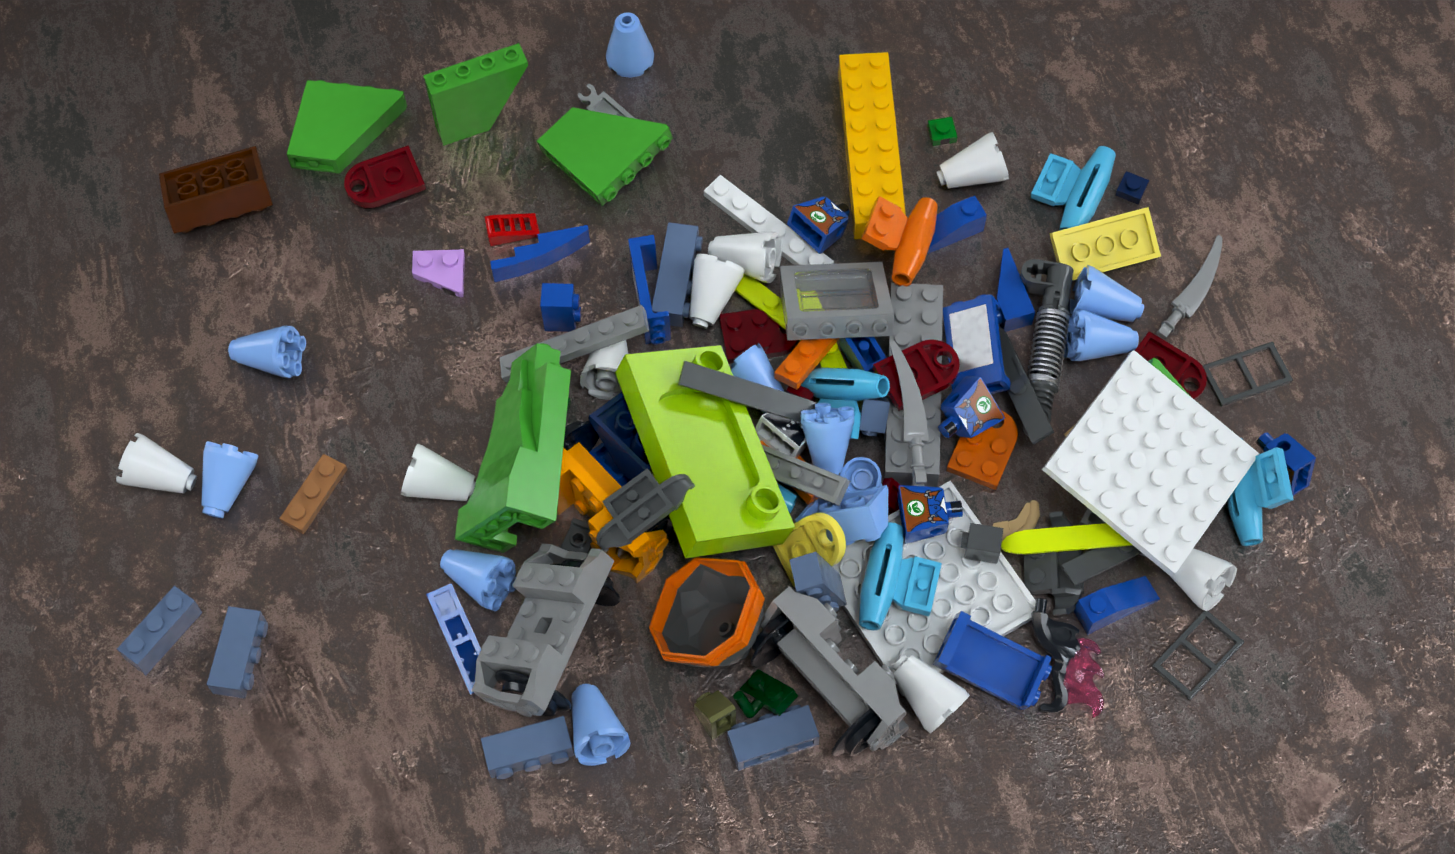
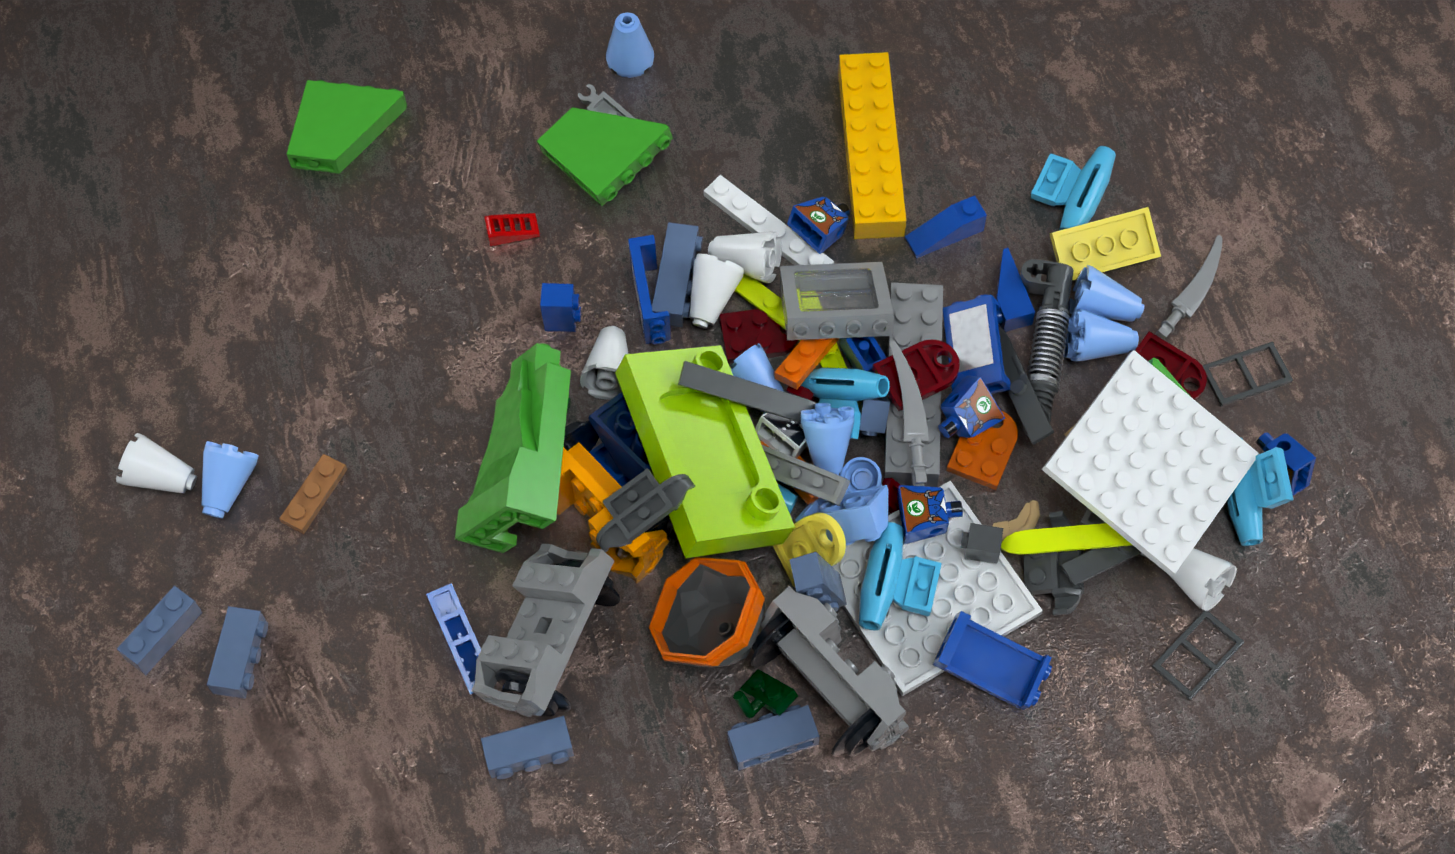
reddish brown slope [159,146,273,234] -> none
light blue cone [228,325,306,378] -> none
dark red plate [344,145,426,208] -> none
white cone [401,444,476,502] -> none
lavender wing [412,249,465,297] -> none
bright green slope [423,43,528,146] -> none
light blue cone [440,549,516,611] -> none
blue slope [490,225,590,282] -> none
light grey plate [500,305,649,383] -> none
dark grey brick [560,517,592,553] -> none
light blue cone [571,684,631,766] -> none
olive slope [694,690,736,741] -> none
orange plate [861,196,938,286] -> none
white cone [892,655,970,733] -> none
green plate [927,117,958,146] -> none
white cone [936,132,1009,189] -> none
piece [1032,598,1104,718] -> none
blue slope [1074,576,1160,635] -> none
dark blue plate [1115,171,1149,205] -> none

